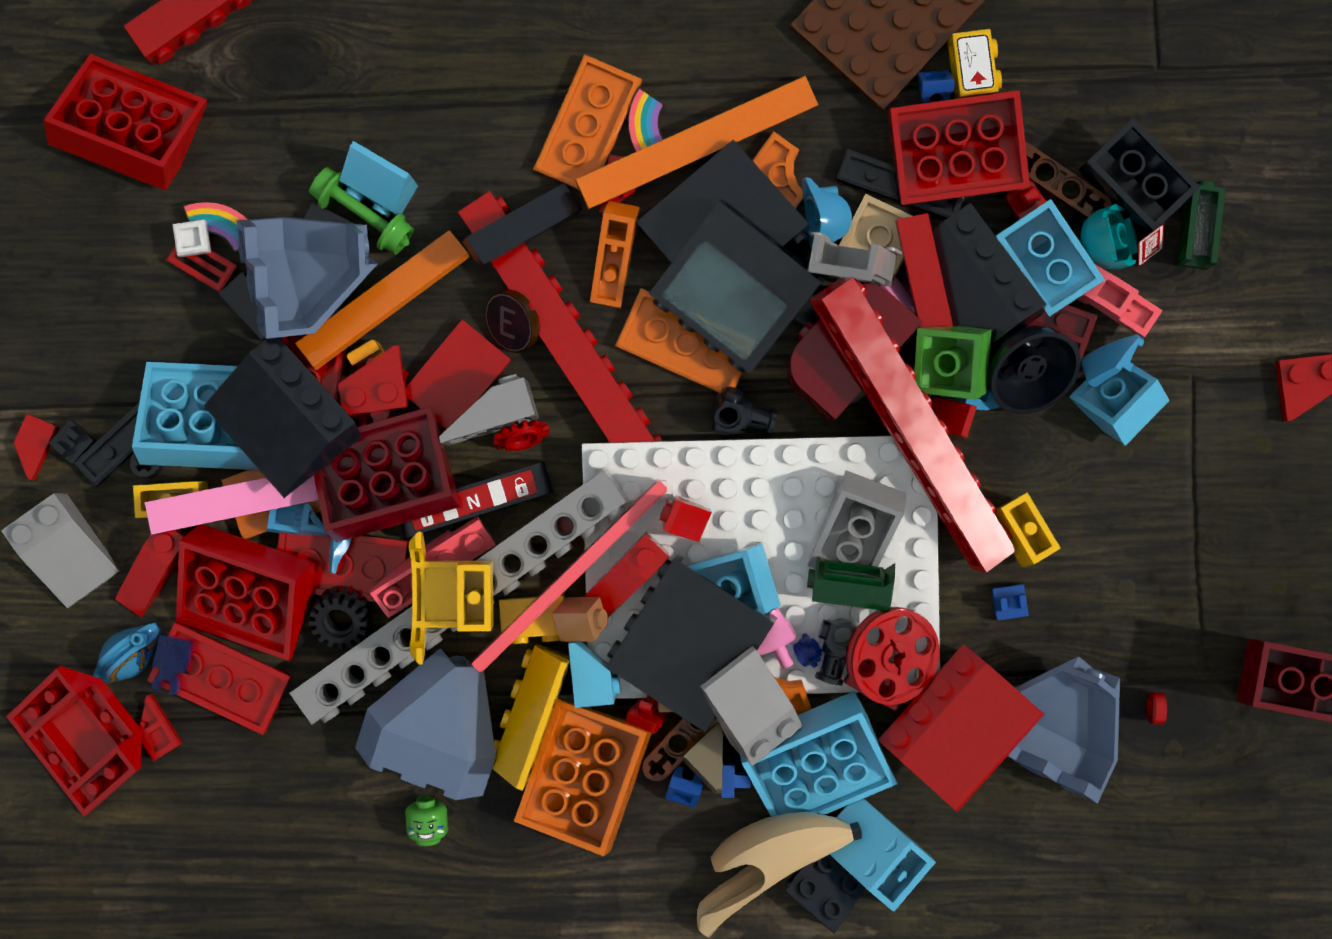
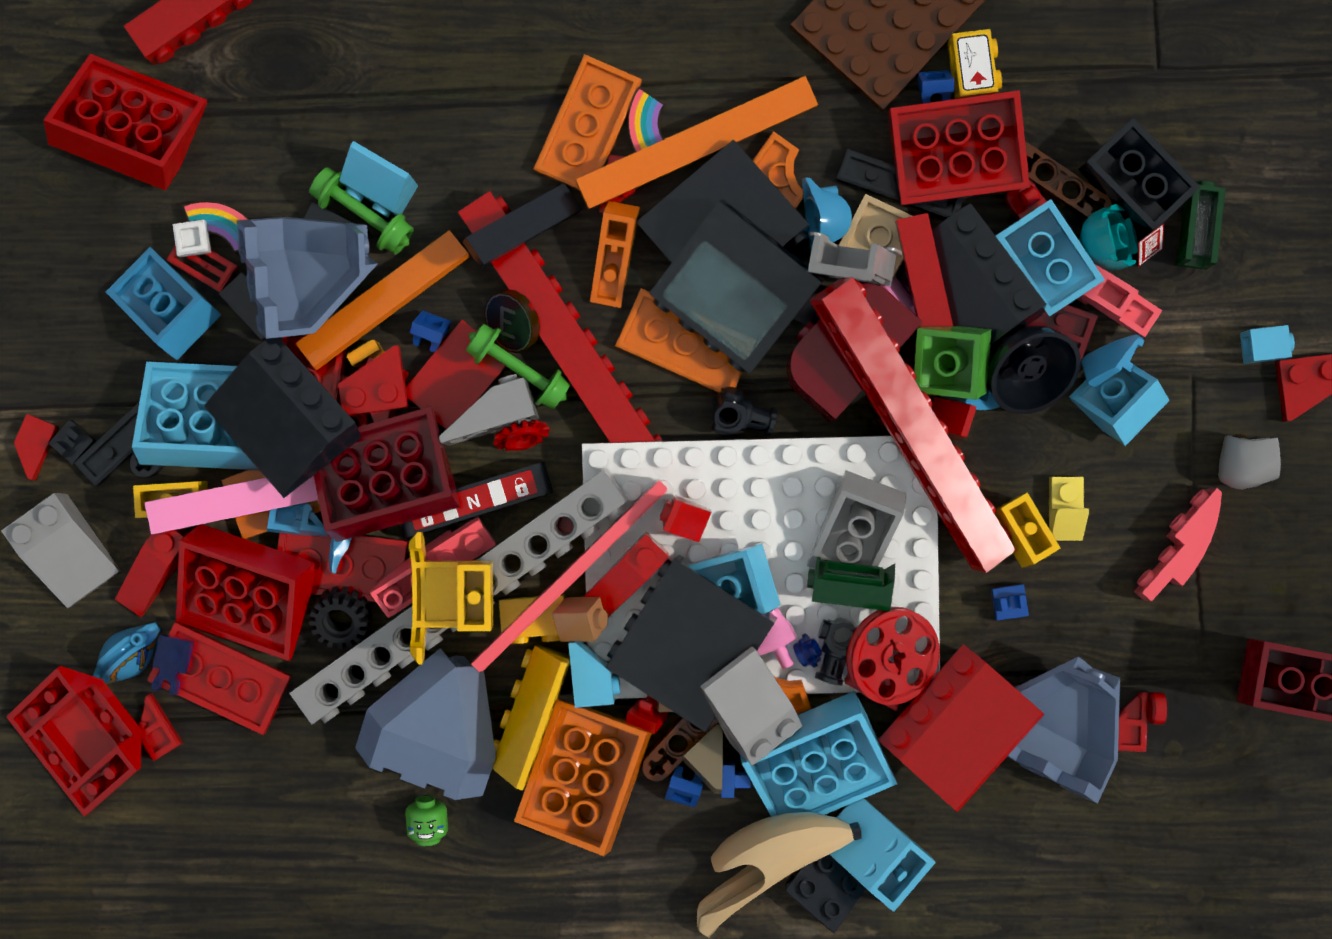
none -> dark azure slope [106,247,222,360]
none -> blue tile [410,310,452,352]
none -> bright green piece [465,324,571,410]
none -> light yellow slope [1049,477,1089,541]
none -> red tile [1118,691,1148,752]
none -> coral slope [1134,488,1222,602]
none -> light grey piece [1218,434,1281,490]
none -> medium azure brick [1240,325,1295,364]

